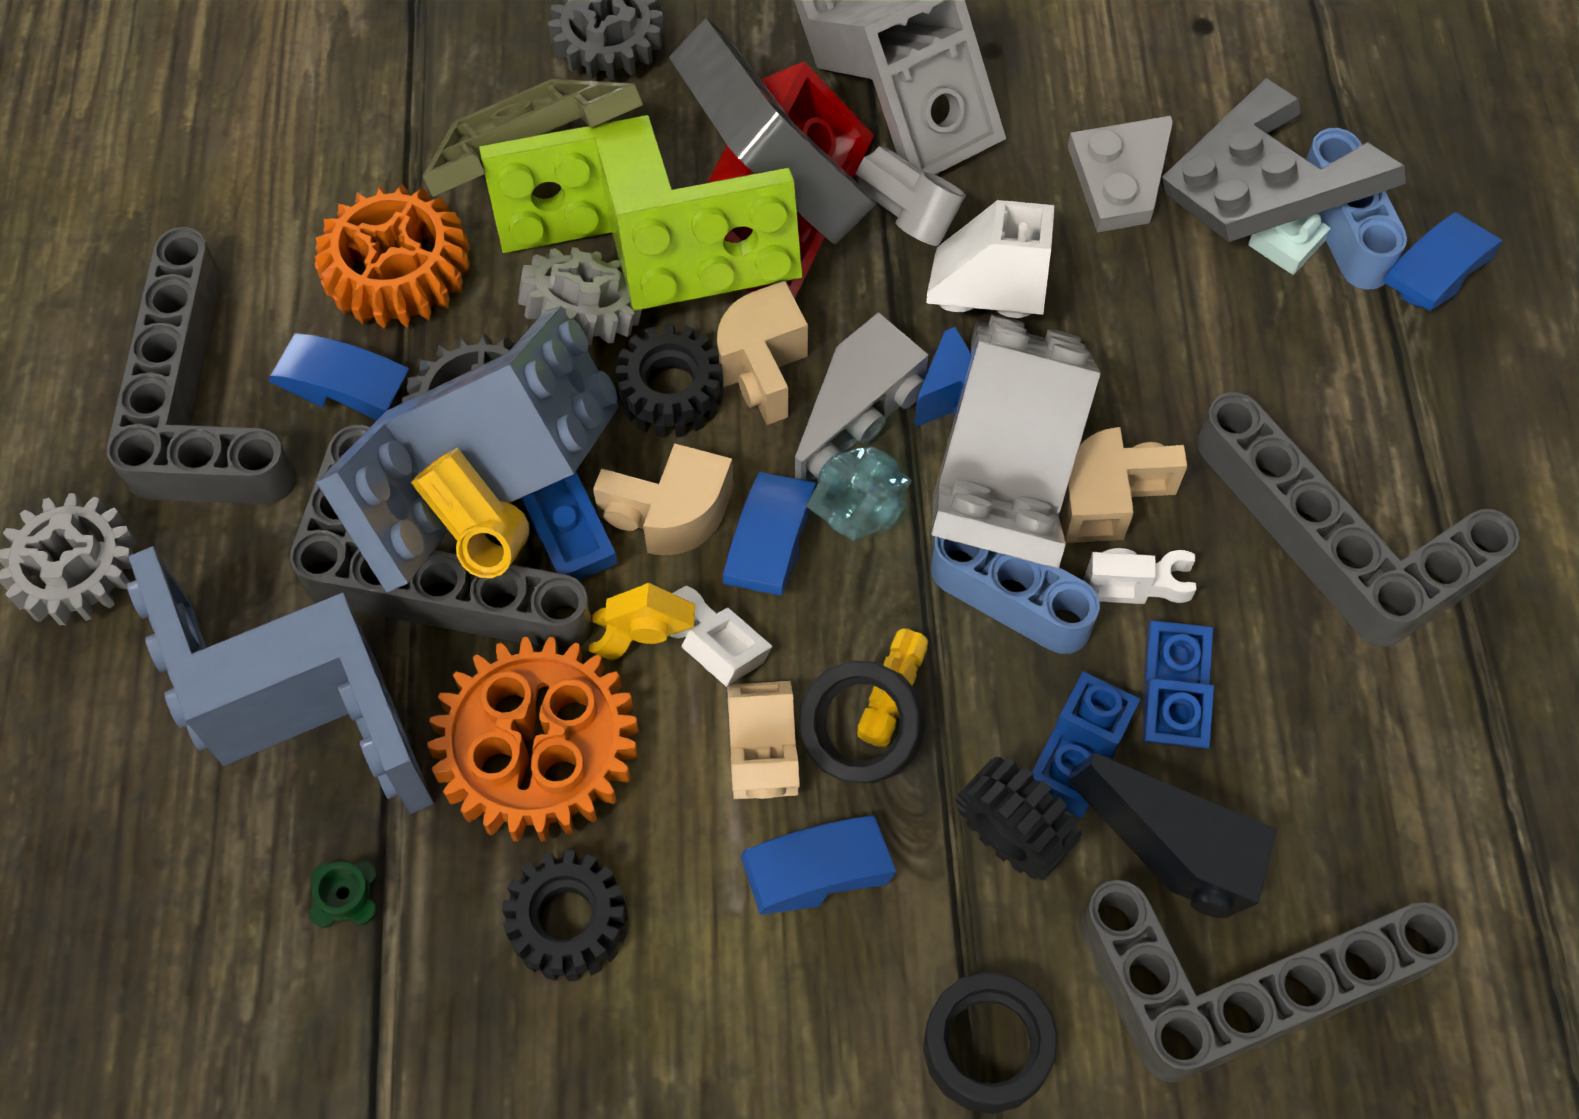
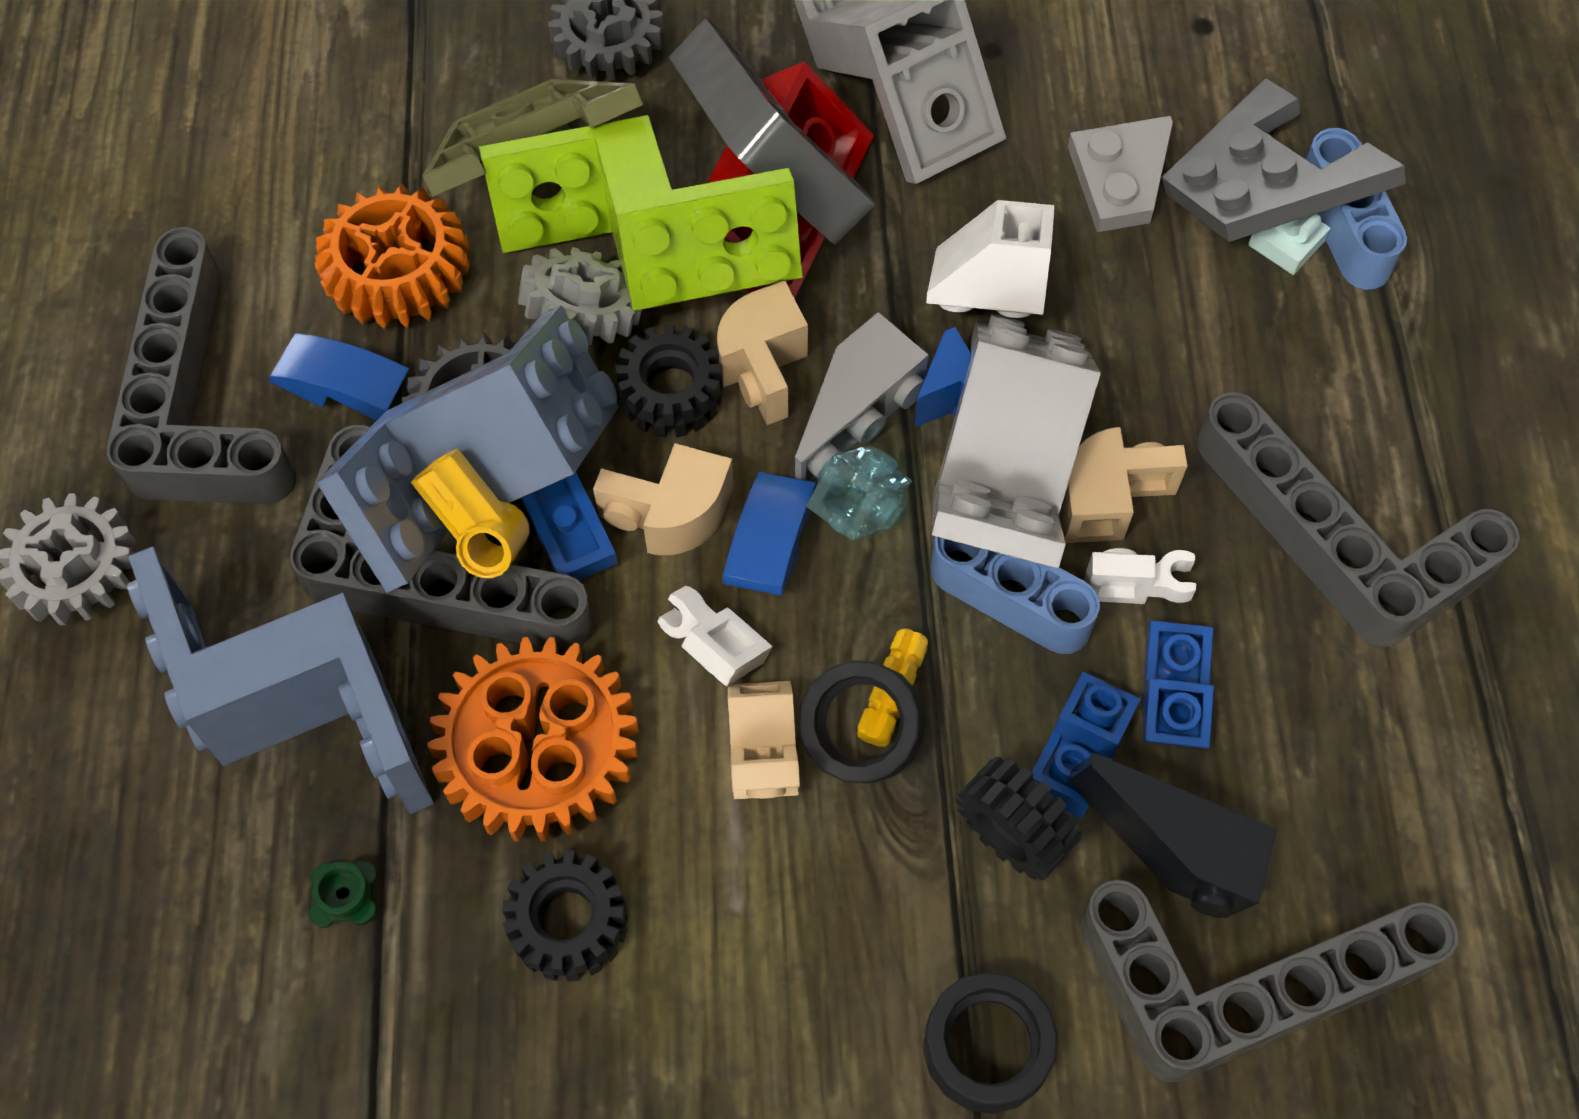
yellow plate [588,583,696,660] -> none
blue slope [741,815,896,915] -> none
light grey piece [856,146,966,246] -> none
blue slope [1383,212,1503,311] -> none

